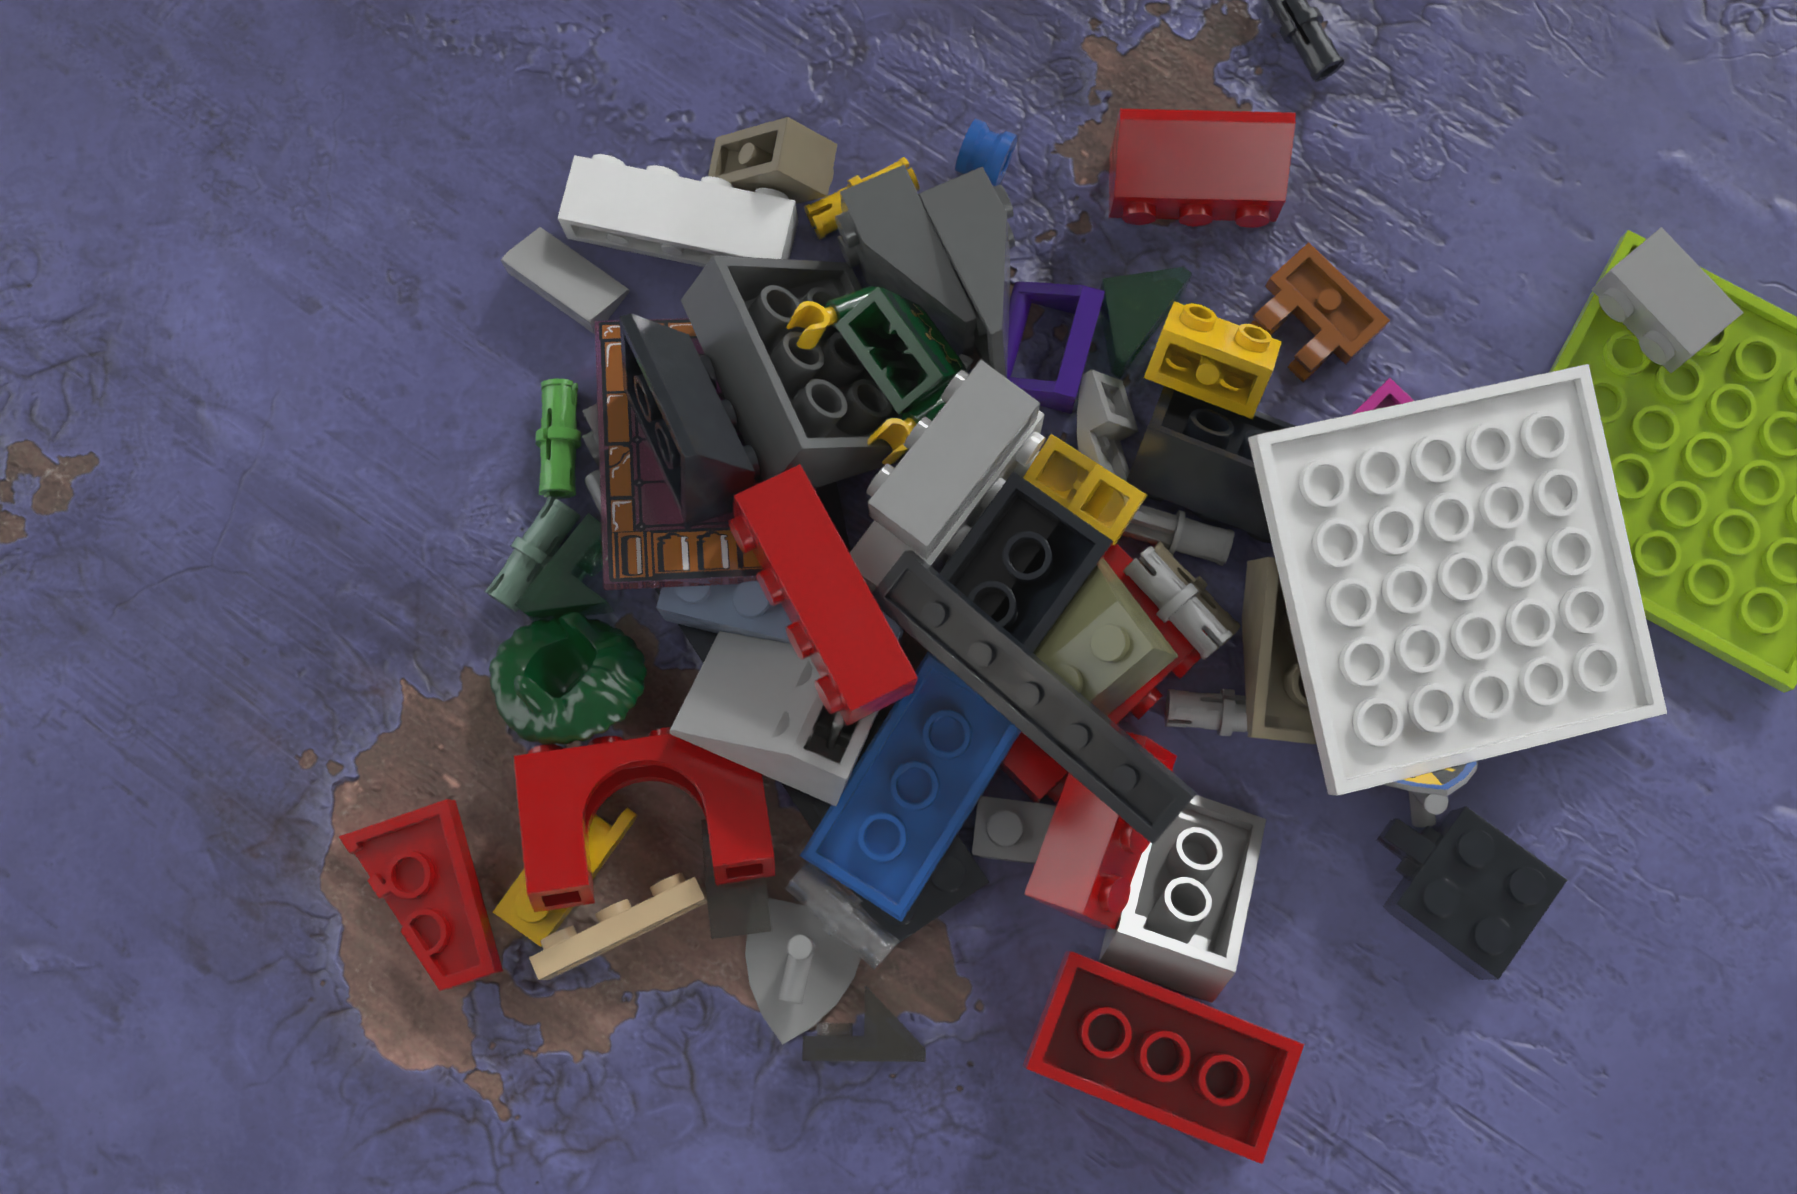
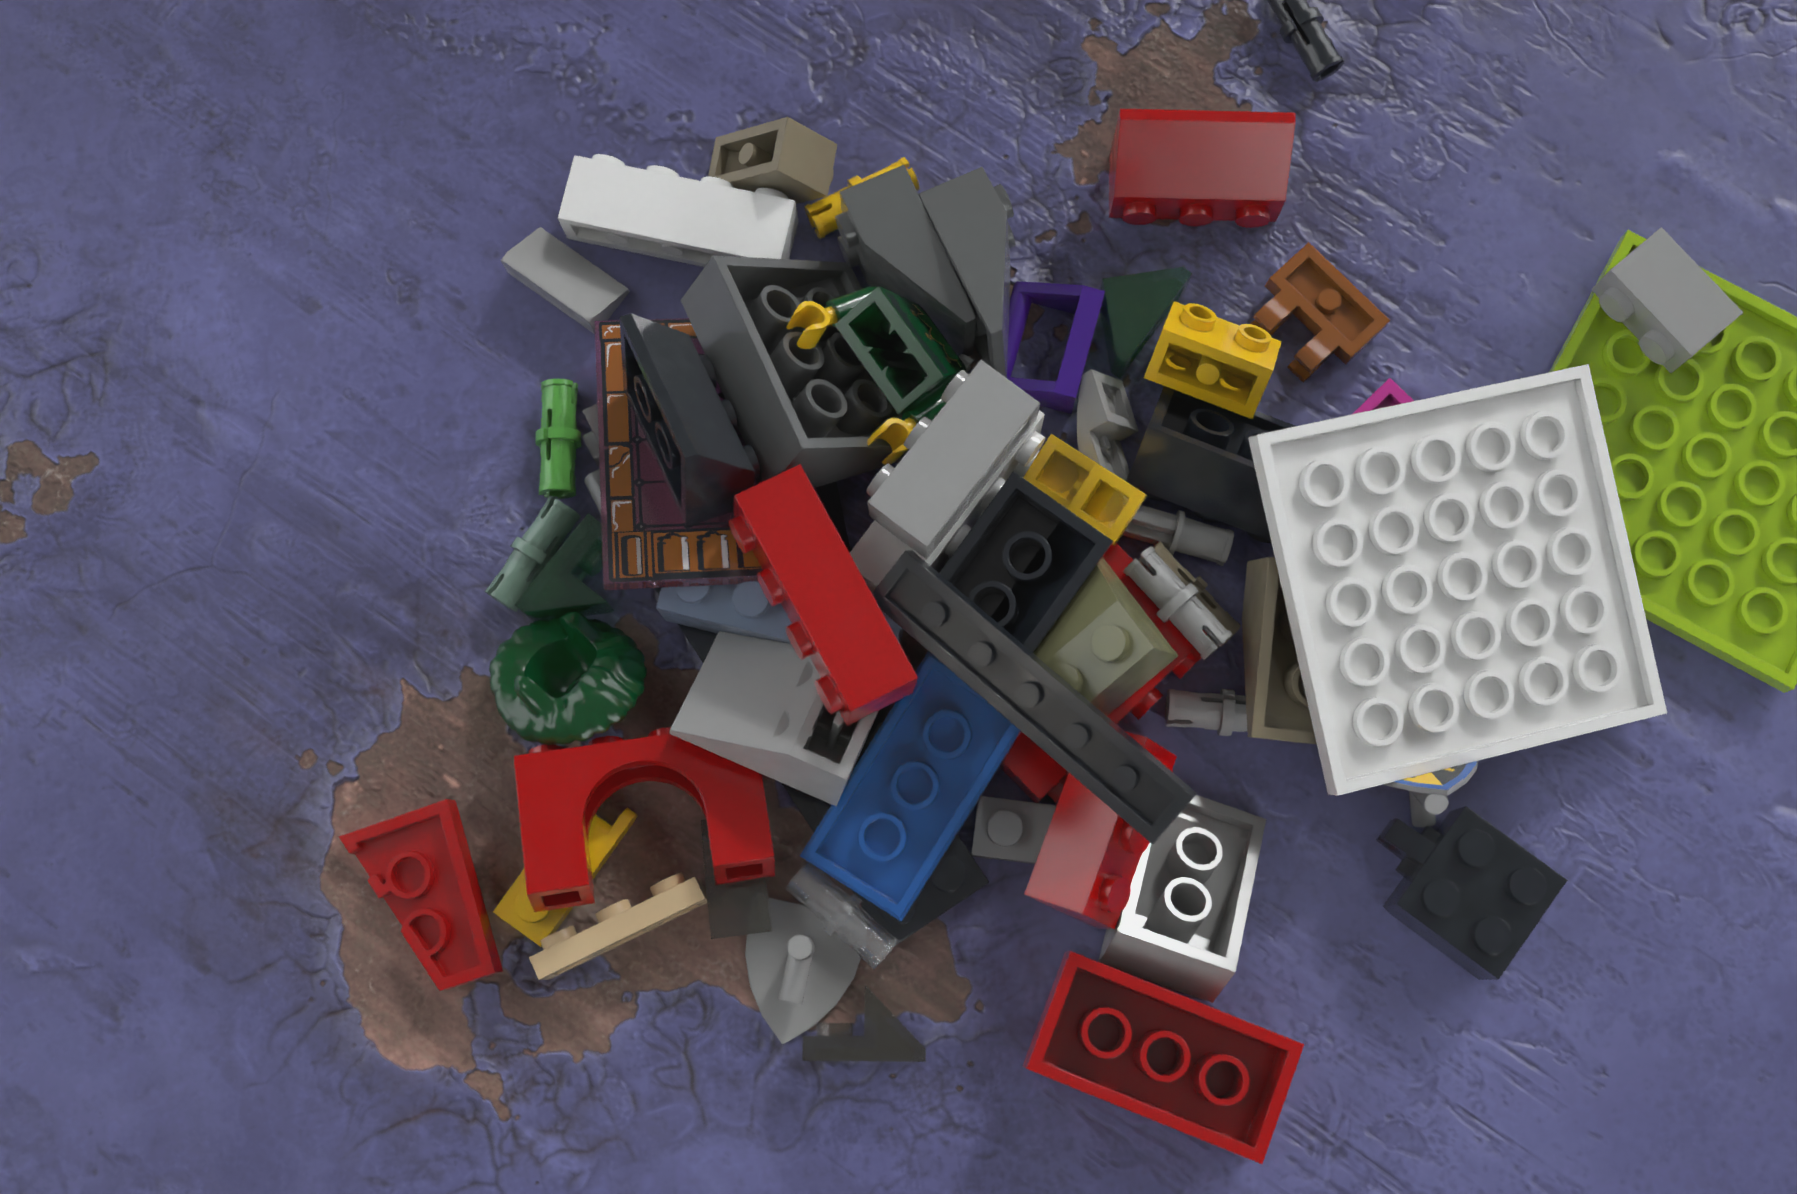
blue wheel [955,118,1018,186] -> none

